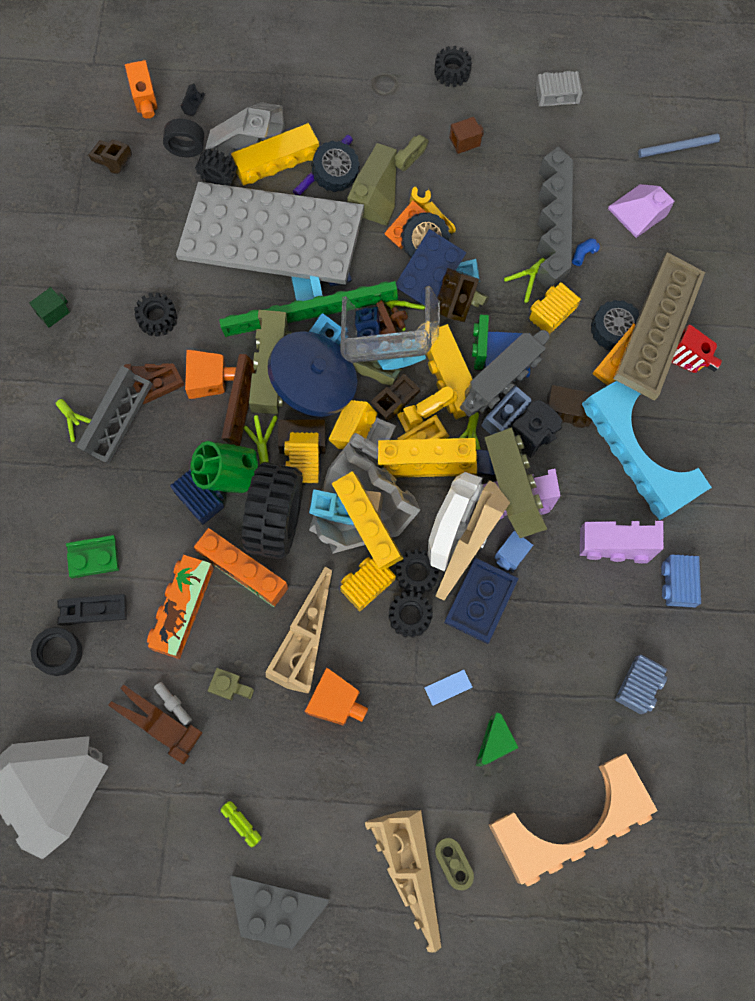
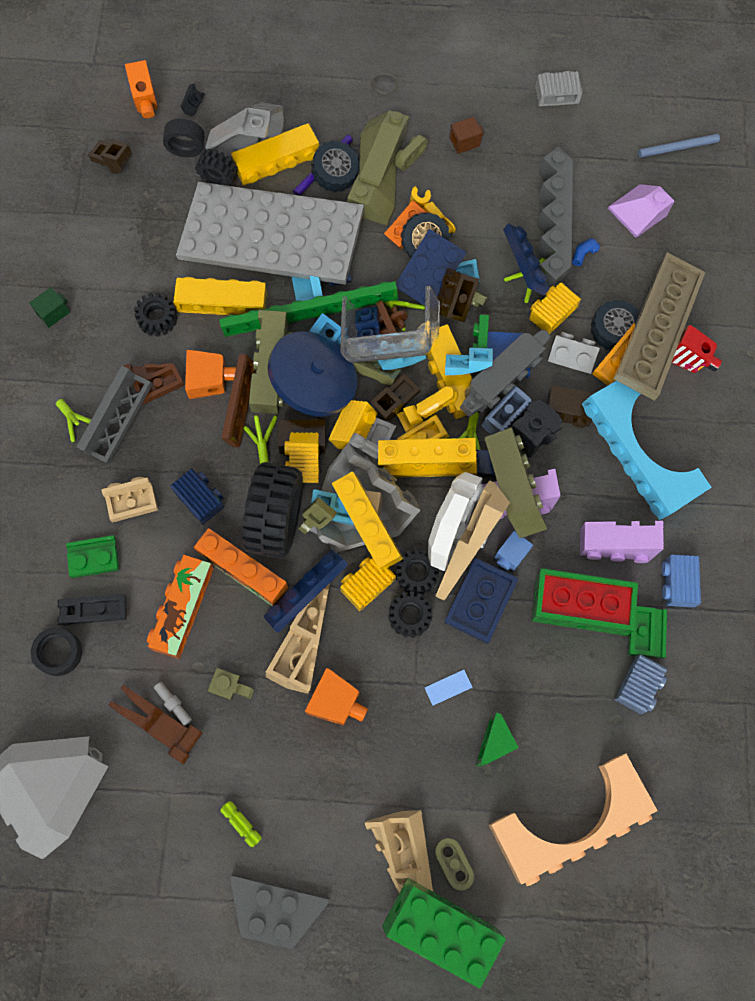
green cylinder [191,441,258,493] -> none
black tyre [434,46,472,87] -> none
none -> tan bracket [101,477,158,523]
none -> yellow brick [174,277,267,315]
none -> dark blue plate [263,549,348,633]
none -> olive plate [298,497,337,534]
none -> olive wedge [359,110,409,187]
none -> green brick [382,878,506,989]
none -> medium azure slope [445,348,493,375]
none -> dark blue plate [503,223,550,295]
none -> brick [531,568,638,636]
none -> light grey bracket [548,332,600,374]
none -> green plate [628,606,667,659]

